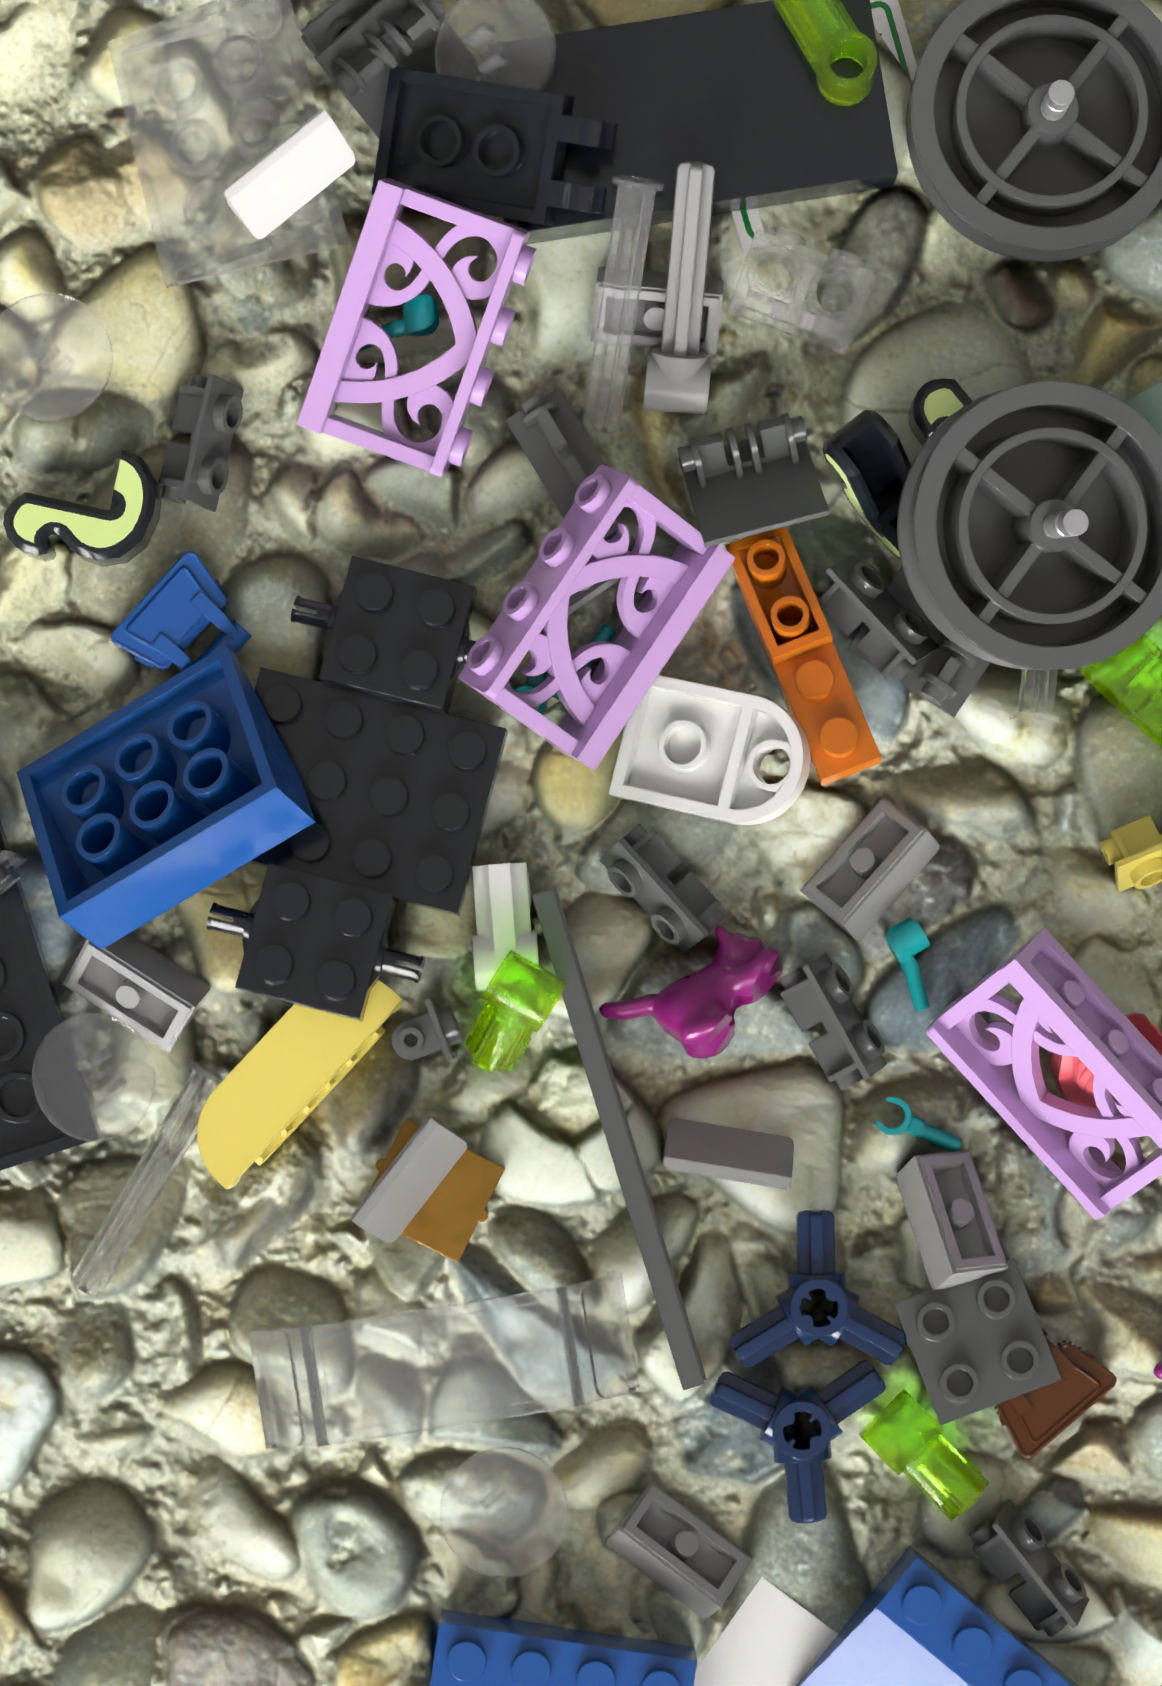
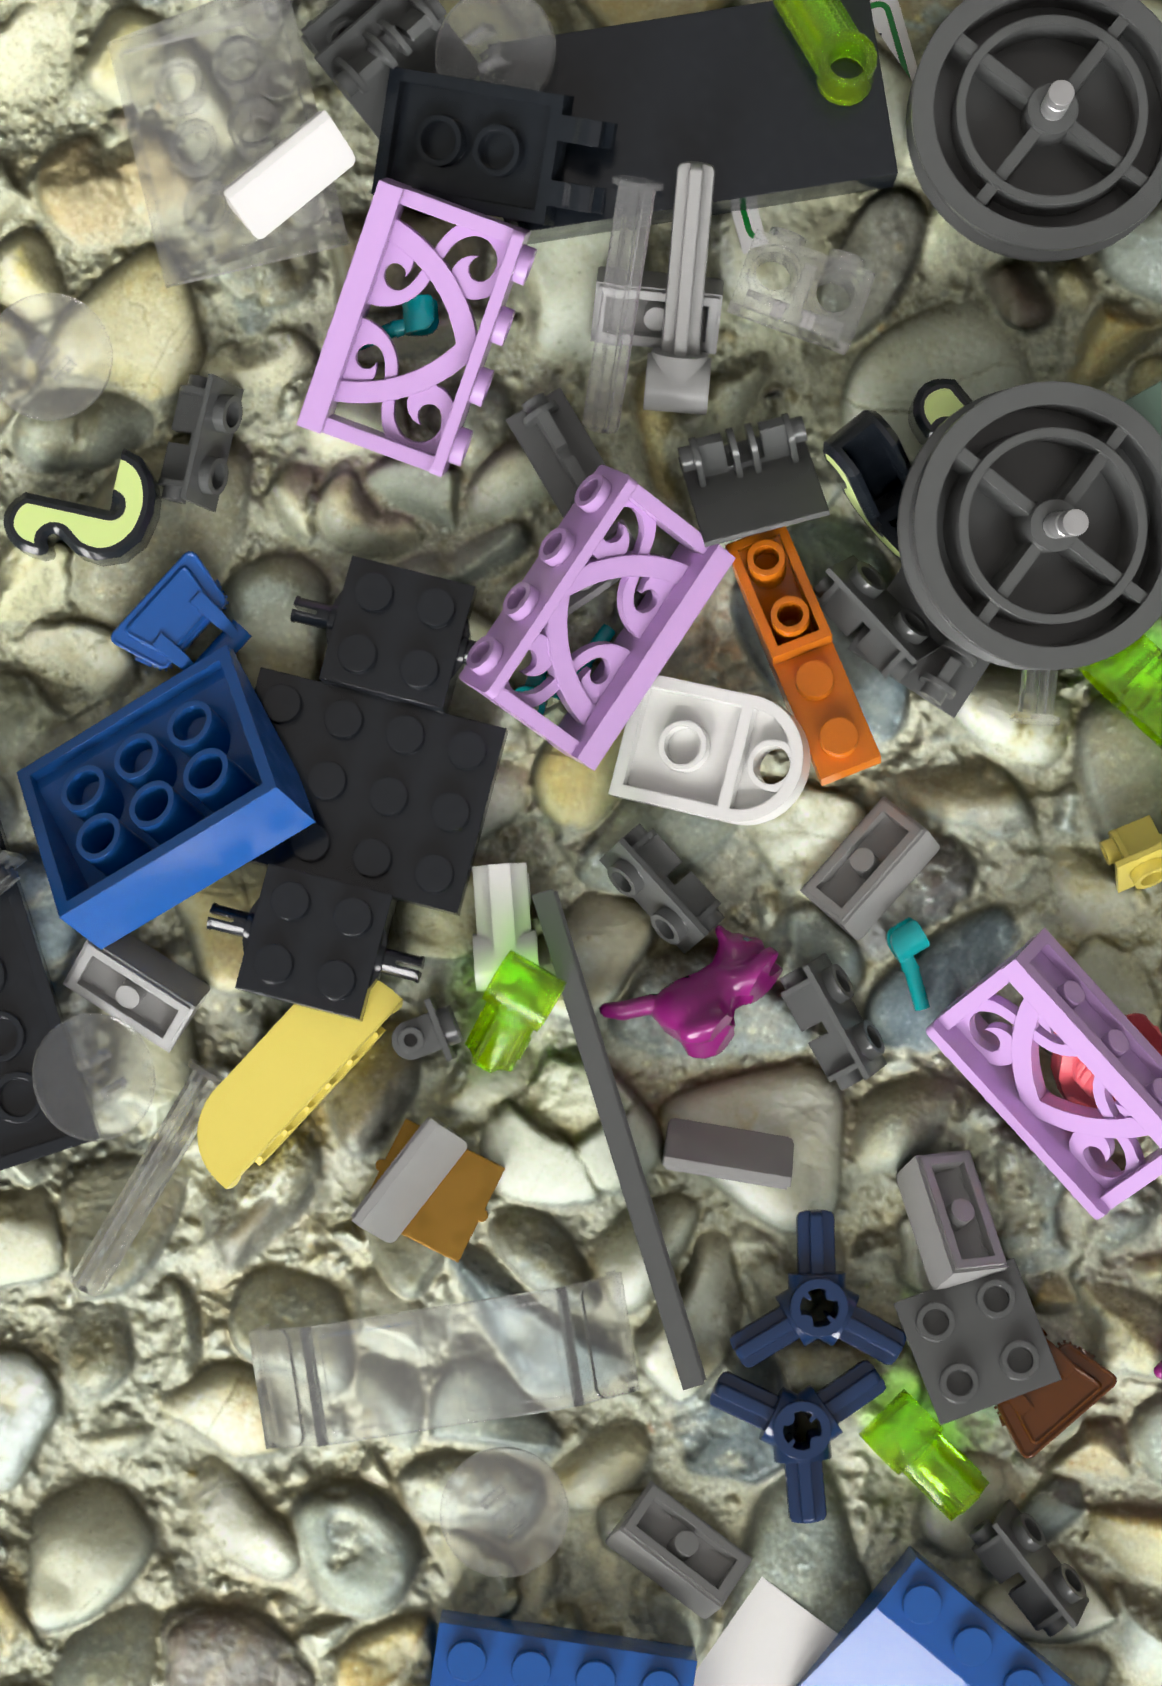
teal hand [874,1097,962,1152] -> none

